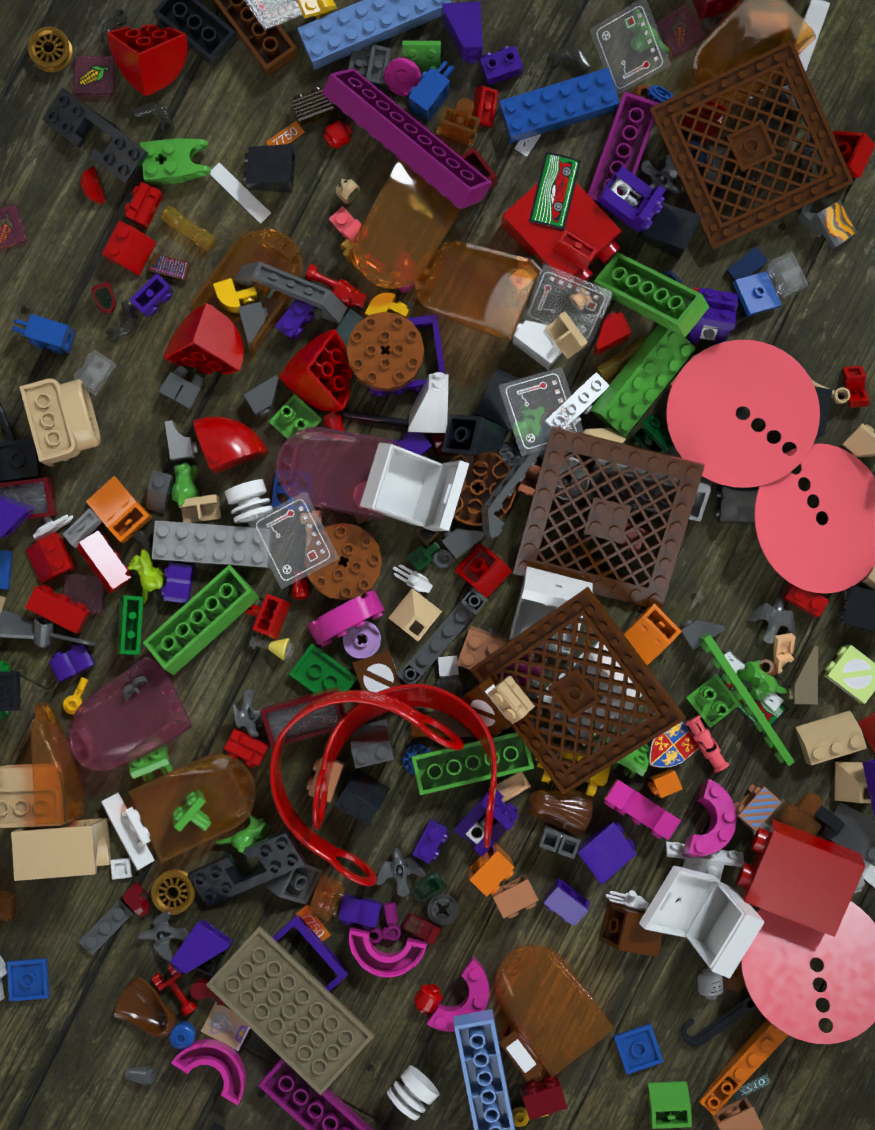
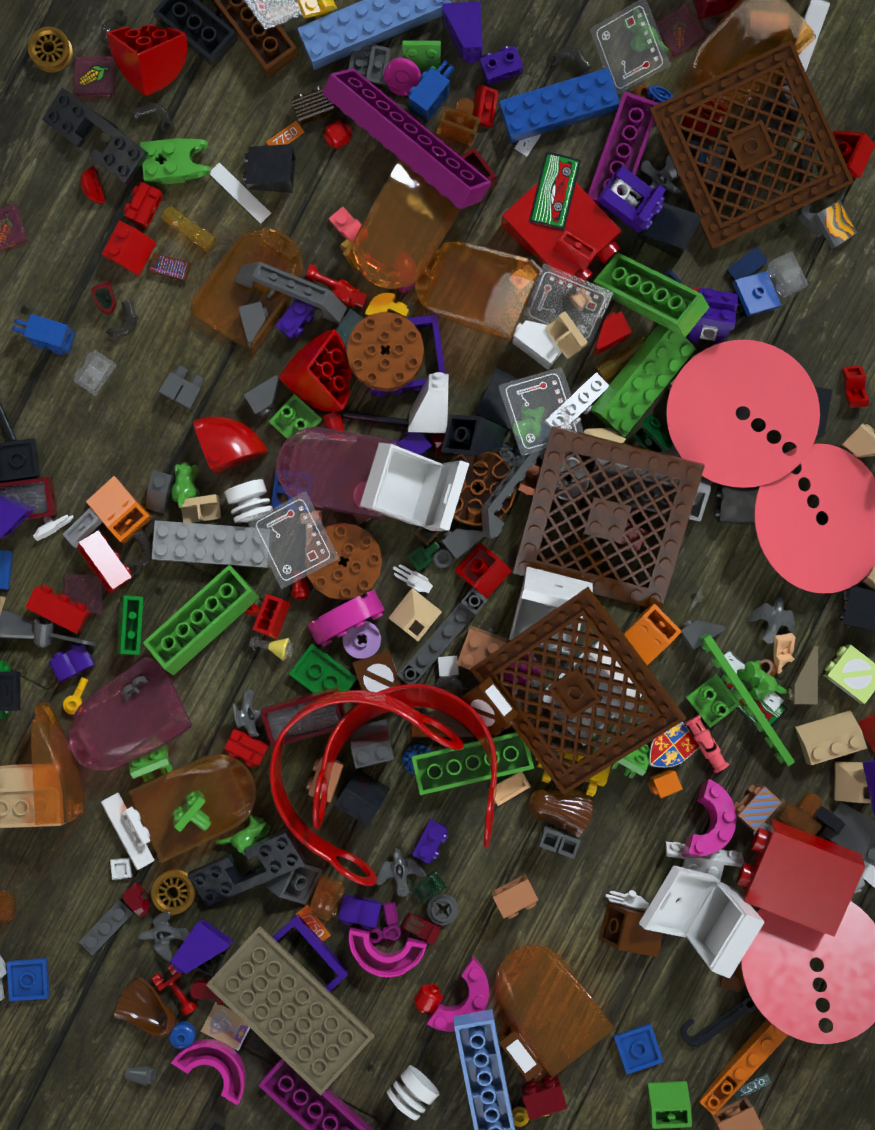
tan piece [11,818,111,881] -> none
tan brick [20,379,101,467] -> none
red slope [25,532,77,585] -> none
lime animal [128,549,164,604] -> none
dark purple brick [129,273,174,318] -> none
dark purple brick [161,562,194,604] -> none
red brick [163,303,244,374] -> none
light grey arch [165,420,198,462] -> none
yellow brick [213,278,258,313] -> none
tan rock [336,179,360,204] -> none
dark purple brick [453,789,519,856] -> none
orange brick [468,842,515,897] -> none
tan brick [488,676,535,724] -> none
dark purple brick [543,878,590,926] -> none
dark purple slope [577,820,636,885] -> none
dark pink brick [604,779,681,840] -> none
light grey head [697,969,723,1000] -> none
red brick [782,583,829,618] -> none
tan brick [810,377,850,404] -> none

